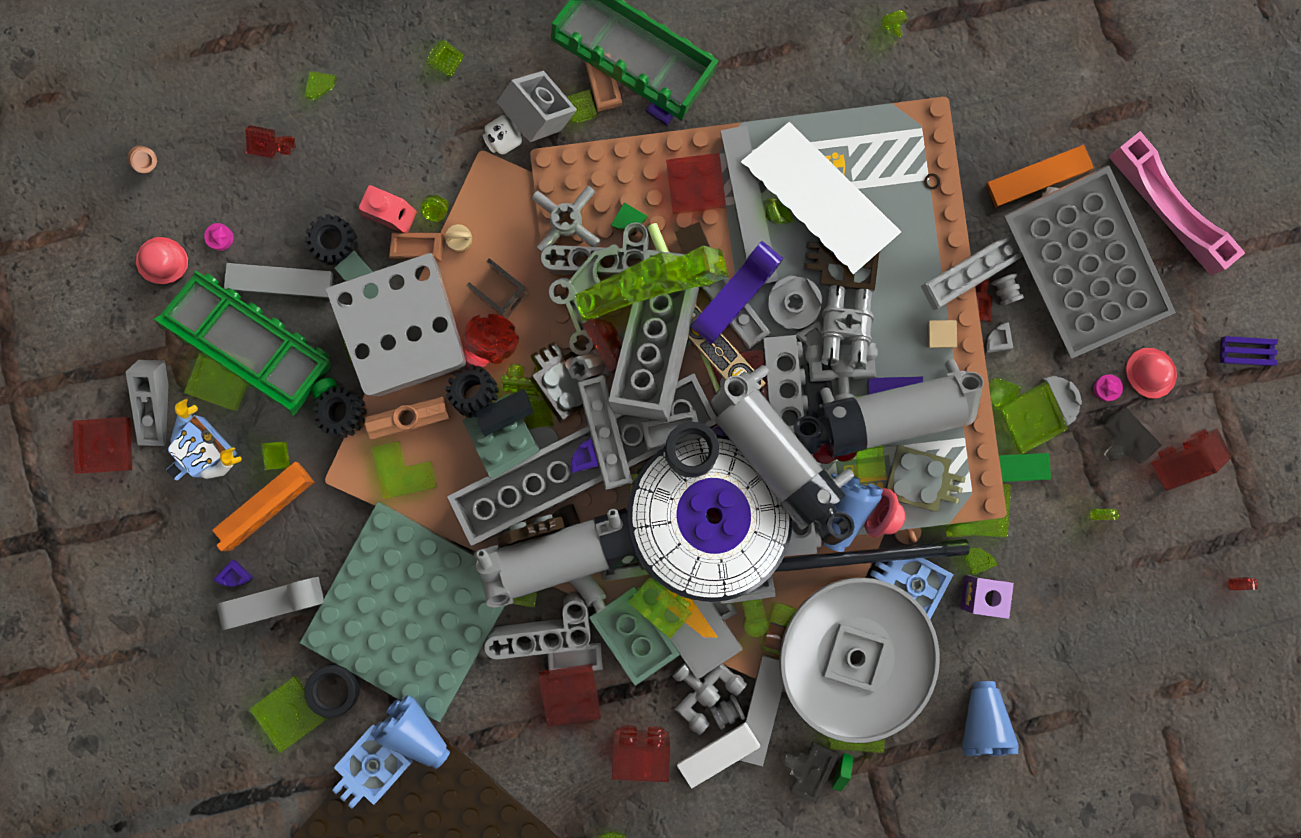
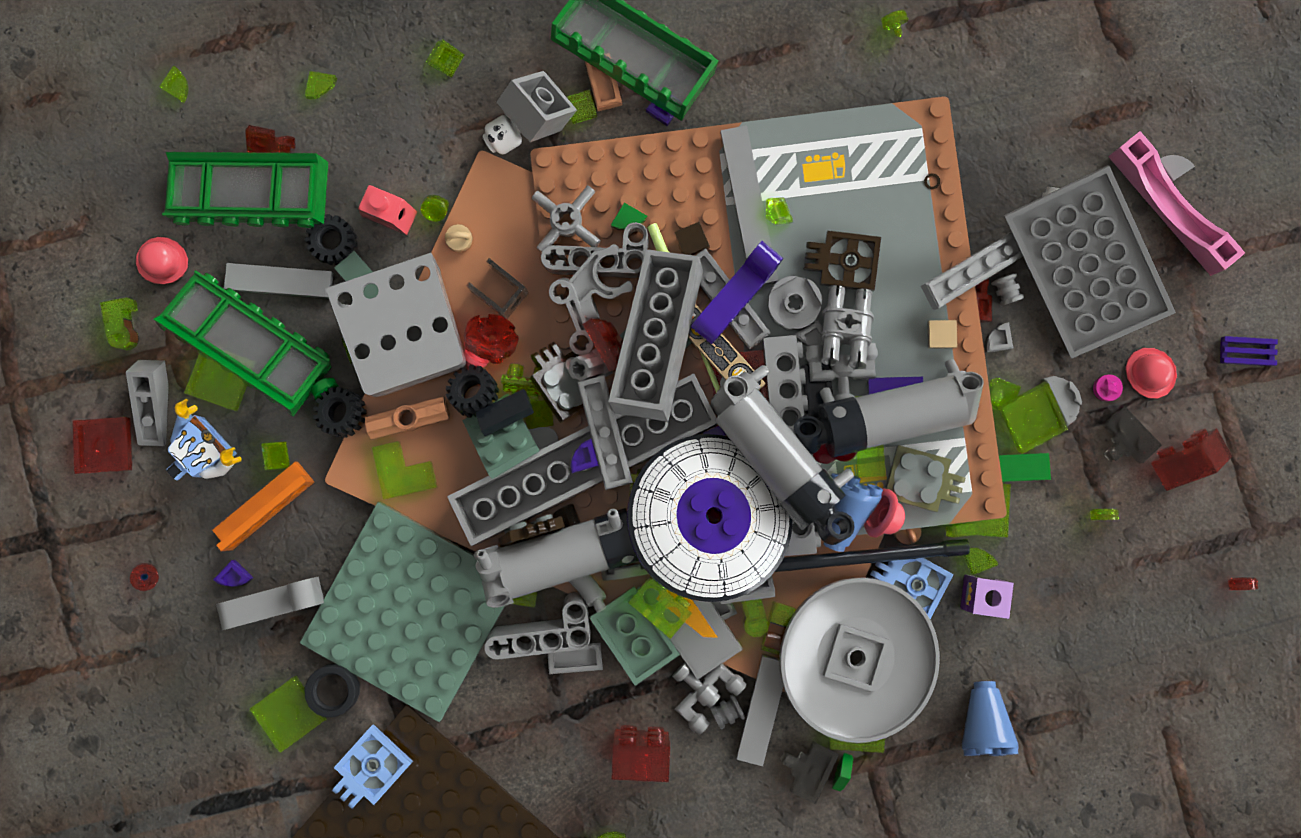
nougat tile [127,145,157,173] -> none
dark pink tile [204,223,234,251] -> none
medium blue cone [370,695,450,769] -> none
nougat tile [389,233,444,261] -> none
clear red plate [539,664,601,727] -> none
clear neon green arch [575,246,729,321] -> none
light grey tile [641,410,702,450] -> none
black tyre [665,421,719,478] -> none
clear red plate [666,153,726,214] -> none
white tile [677,722,760,789] -> none
white sticker [741,122,901,274] -> none
orange tile [985,145,1094,208] -> none
none -> clear neon green leg [100,297,139,350]
none -> clear red tile [130,563,159,591]
none -> clear neon green tile [159,65,188,103]
none -> green window [162,152,328,228]
none -> light grey tile [1160,155,1195,182]

